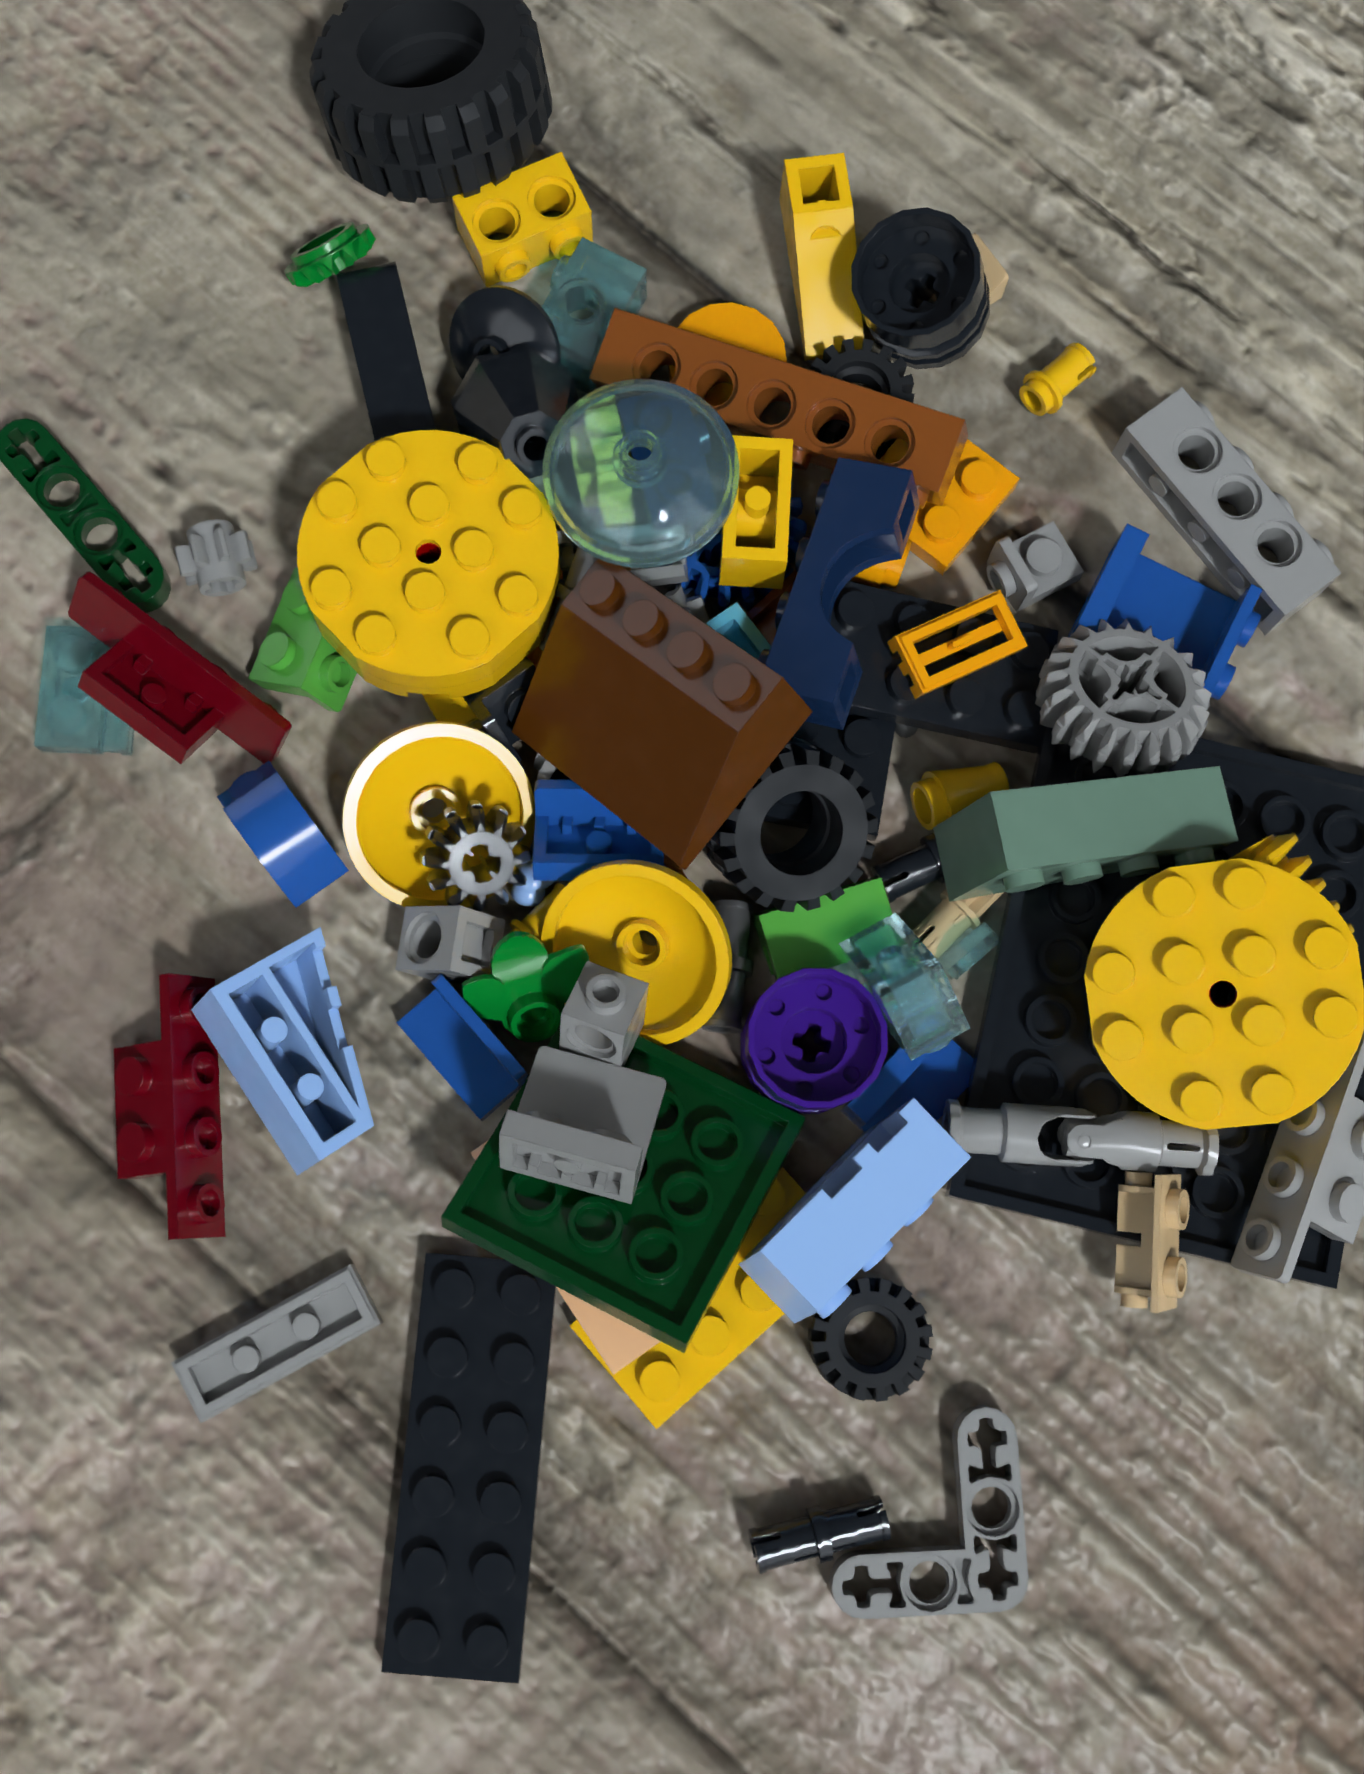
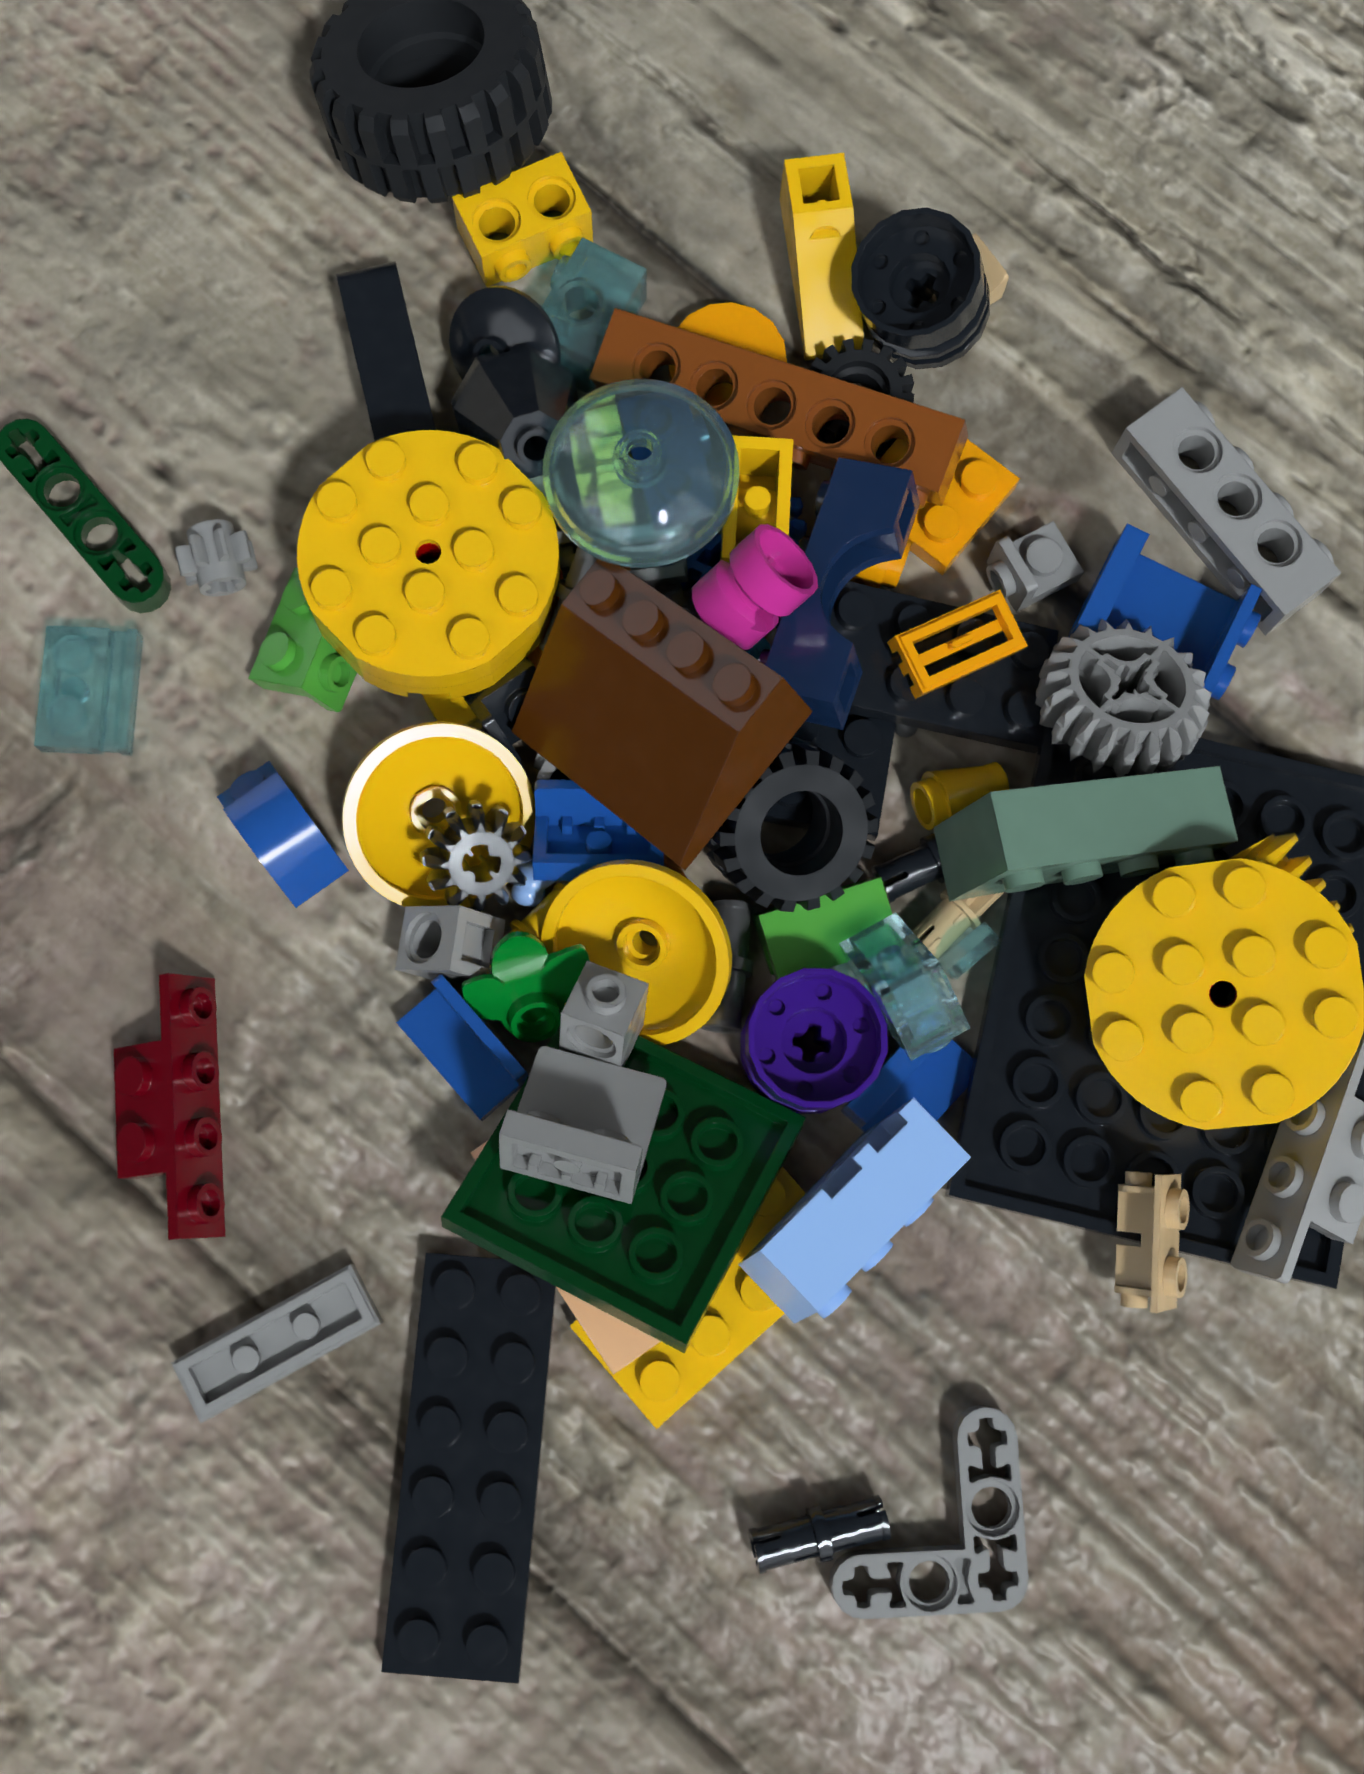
dark red bracket [68,571,292,764] -> none
light blue wedge [191,927,374,1176] -> none
green gear [284,221,376,287] -> none
black tyre [808,1277,933,1402] -> none
light grey piece [942,1099,1219,1176] -> none
yellow pin [1019,342,1096,416] -> none
none -> dark pink wheel [692,524,818,650]

